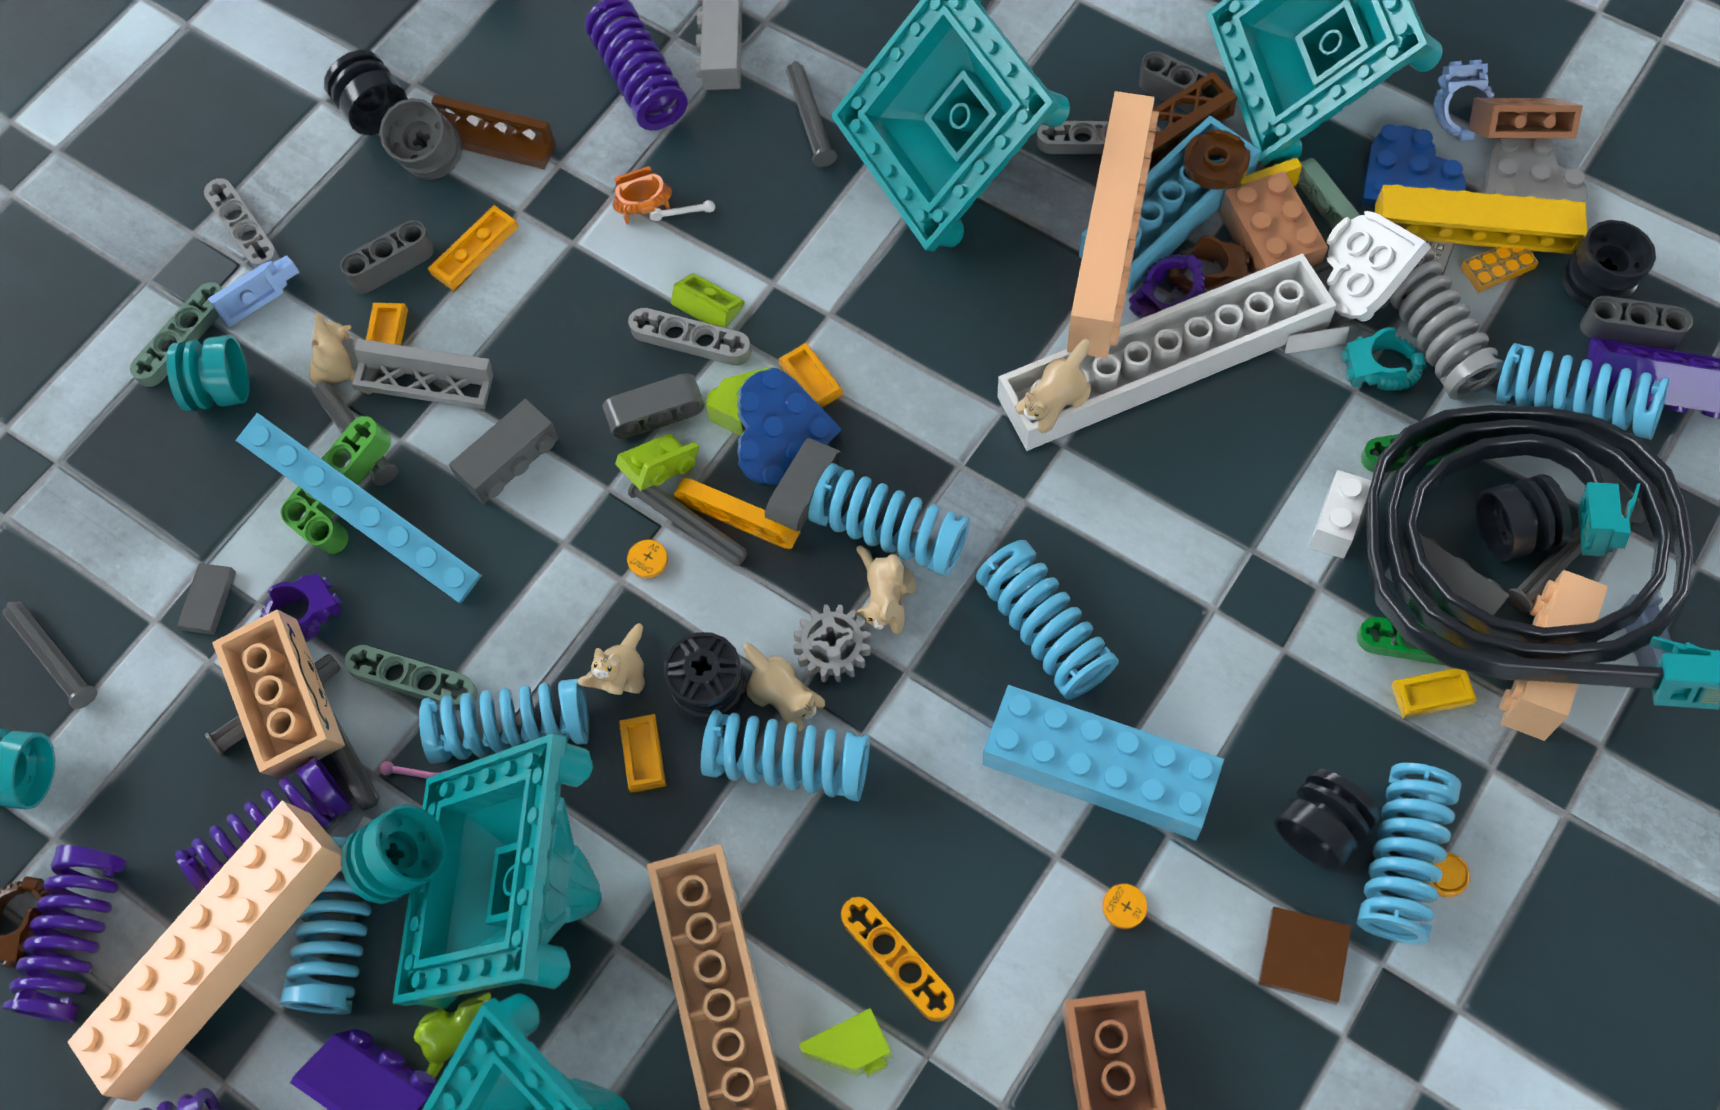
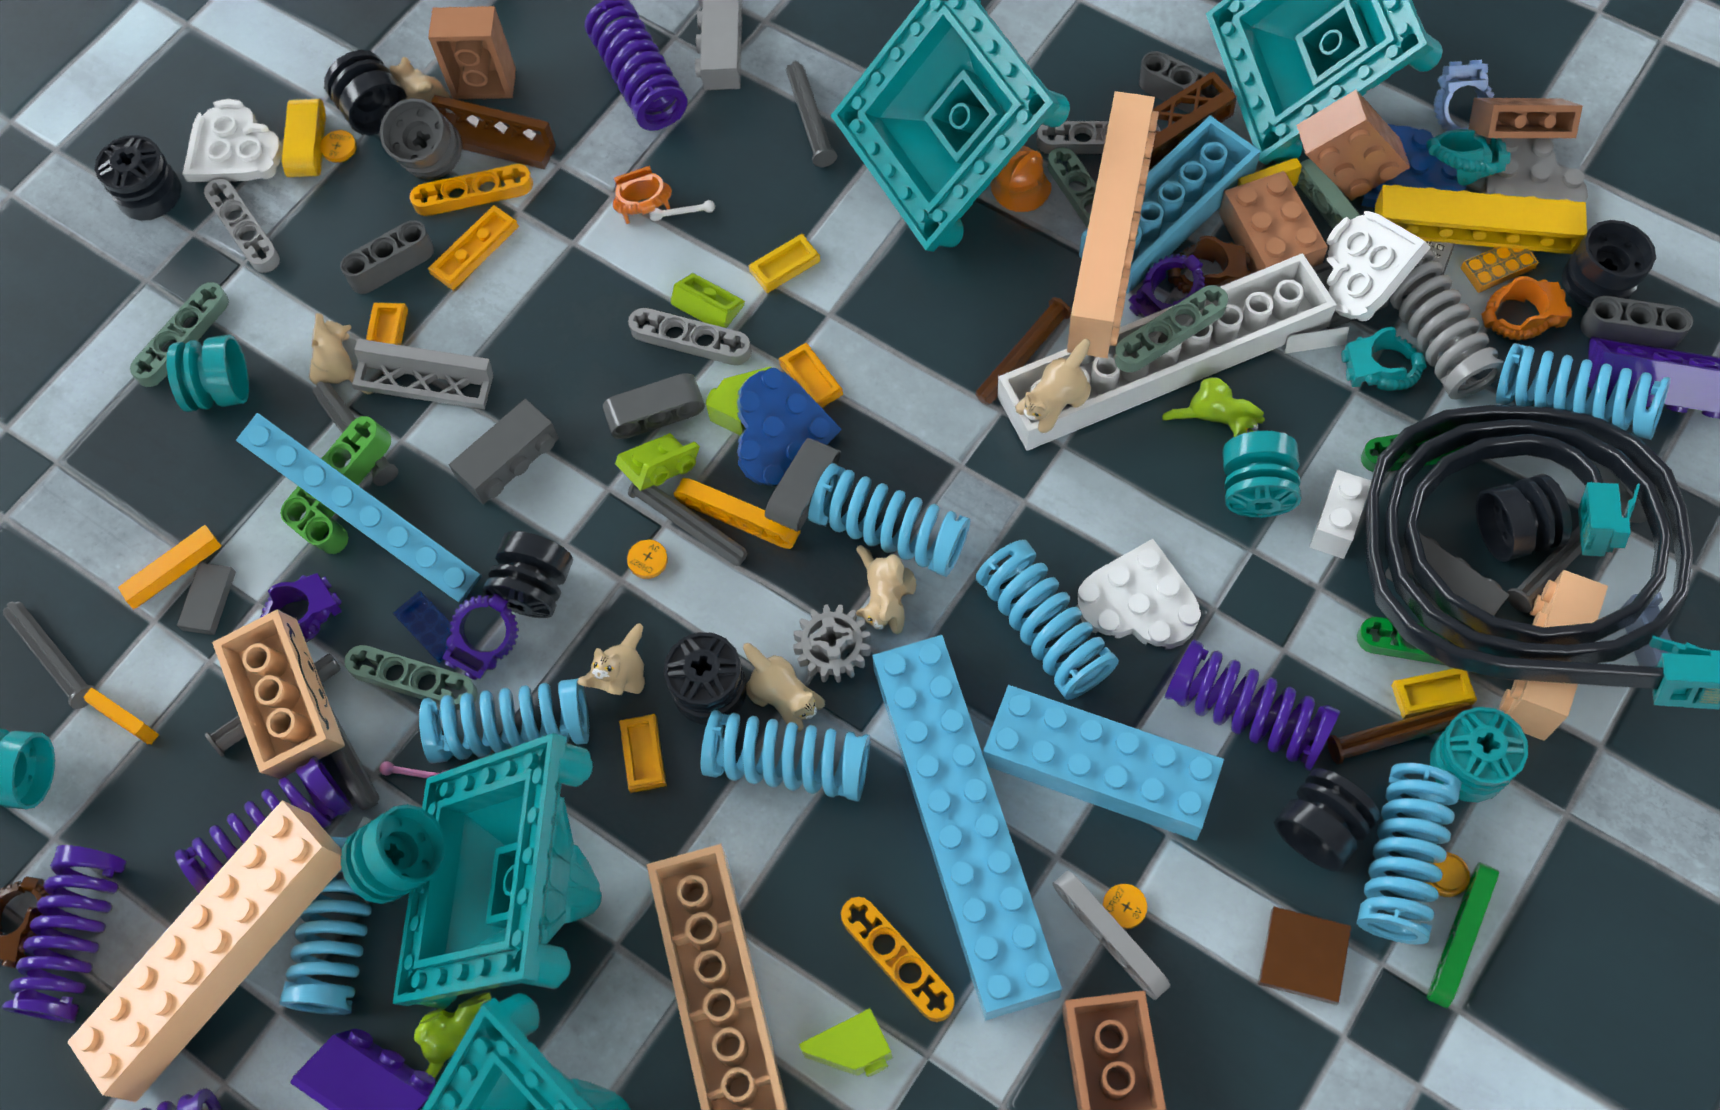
light blue hinge [208,255,299,327] -> none
reddish brown tile [1183,129,1250,190] -> none
none -> light orange tile [83,687,159,745]
none -> black wheel [94,135,182,221]
none -> light orange tile [118,525,221,610]
none -> white plate [183,99,283,182]
none -> yellow beam [282,99,326,177]
none -> light orange piece [320,130,357,163]
none -> tan animal [389,57,450,104]
none -> clear blue tile [393,591,452,664]
none -> light orange beam [410,164,533,216]
none -> nougat brick [428,6,516,99]
none -> dark purple piece [442,594,519,680]
none -> black wheel [482,531,574,618]
none -> yellow tile [748,234,821,293]
none -> medium azure brick [872,635,1062,1021]
none -> reddish brown axle [975,297,1072,405]
none -> orange helmet [990,146,1052,212]
none -> sand green beam [1047,147,1096,228]
none -> light grey beam [1052,870,1170,1000]
none -> white plate [1077,539,1201,649]
none -> sand green beam [1114,285,1228,372]
none -> lime animal [1162,377,1265,437]
none -> dark purple piece [1164,639,1340,771]
none -> teal wheel [1223,431,1302,517]
none -> nougat brick [1297,90,1410,201]
none -> reddish brown axle [1327,702,1473,764]
none -> teal piece [1426,129,1511,186]
none -> green beam [1427,862,1499,1009]
none -> teal wheel [1430,707,1528,803]
none -> orange piece [1481,276,1572,340]

